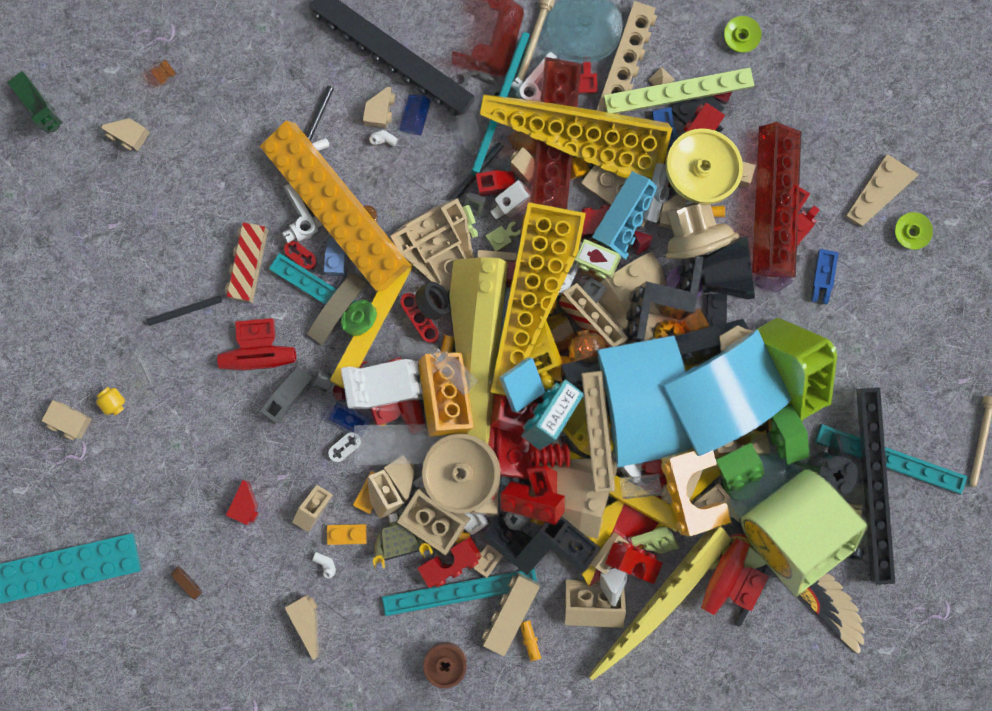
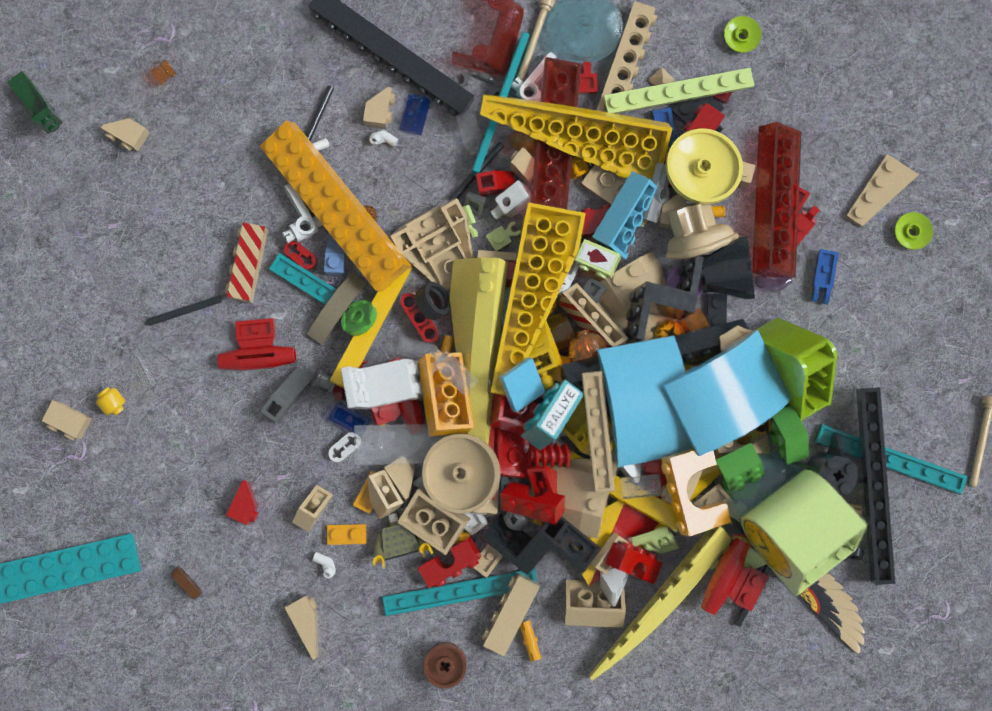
dark red slope [631,231,653,255] -> none

